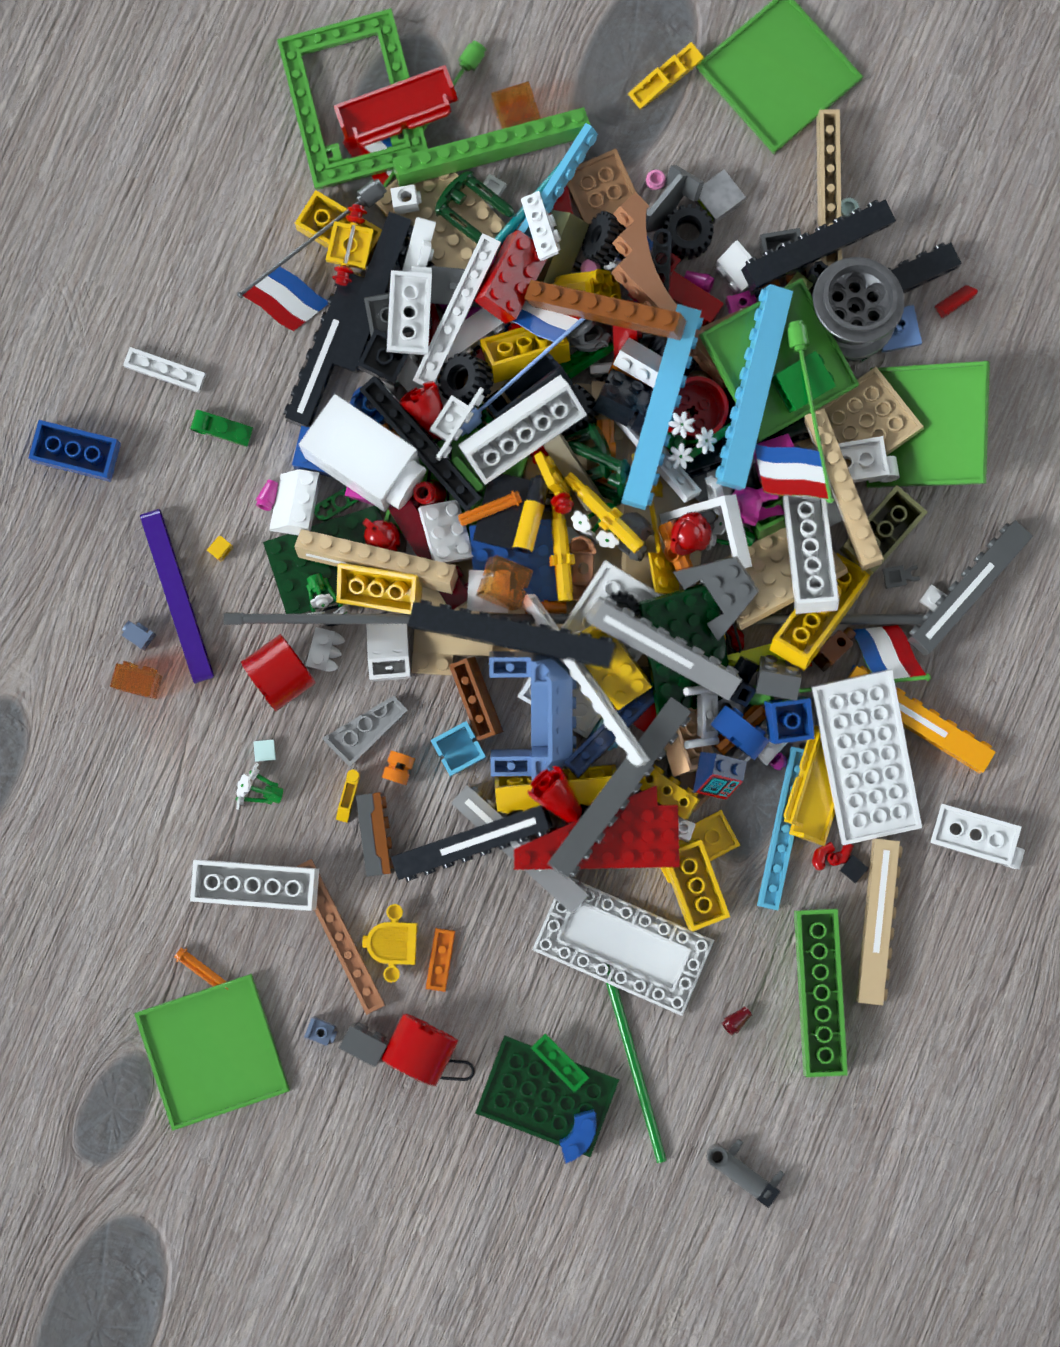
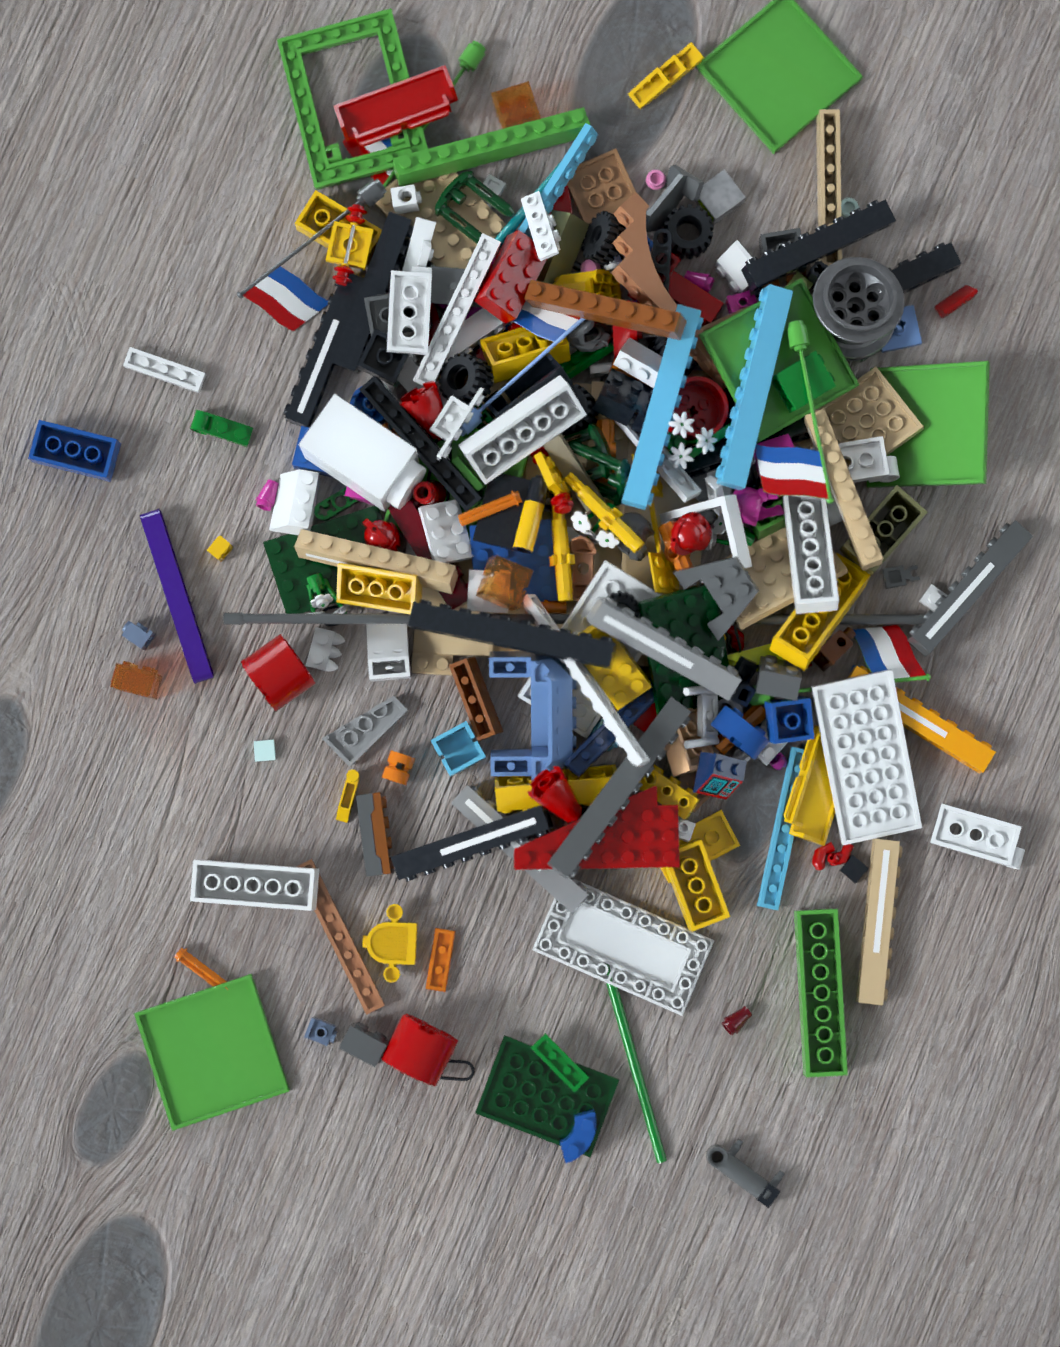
green plant [236,763,283,810] -> none

